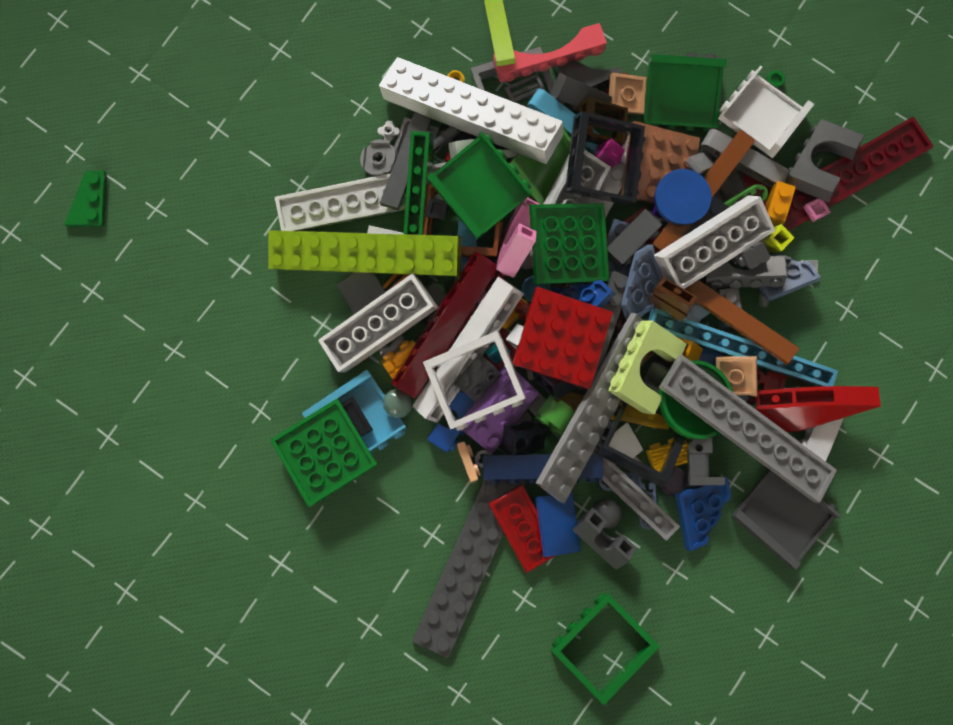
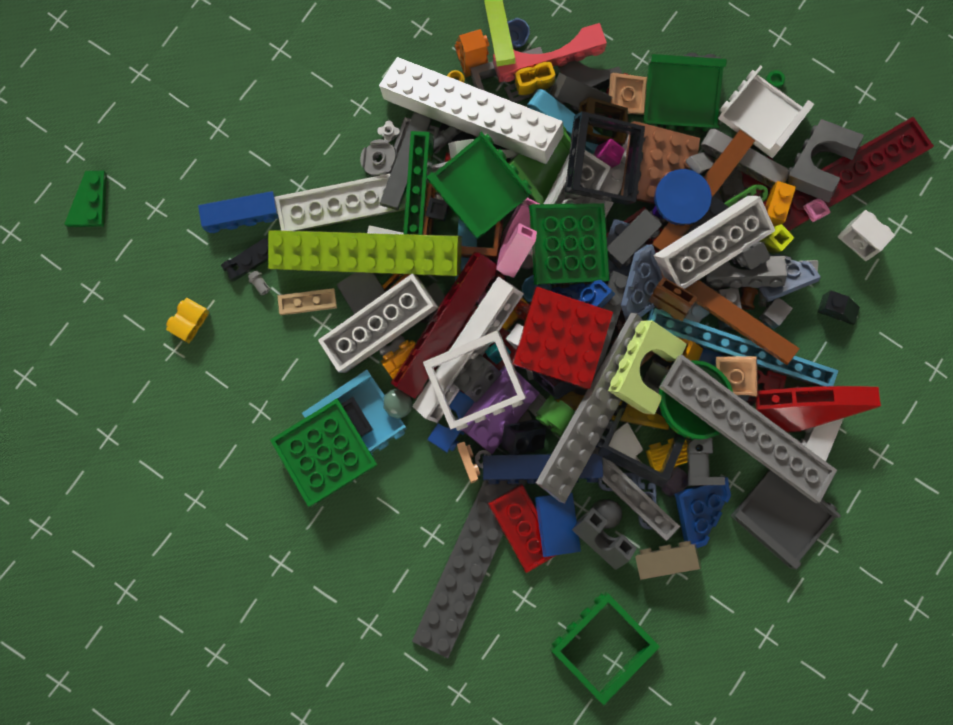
none -> yellow brick [166,298,209,344]
none -> blue brick [198,191,279,233]
none -> black plate [221,238,268,282]
none -> light grey pin [248,271,271,296]
none -> tan plate [277,288,337,315]
none -> orange wedge [454,29,489,78]
none -> medium blue hair [507,18,530,48]
none -> yellow brick [515,62,555,95]
none -> dark tan brick [635,541,701,580]
none -> dark orange bush [740,287,758,310]
none -> light grey brick [759,298,793,329]
none -> black slope [817,290,860,325]
none -> white brick [837,210,895,261]

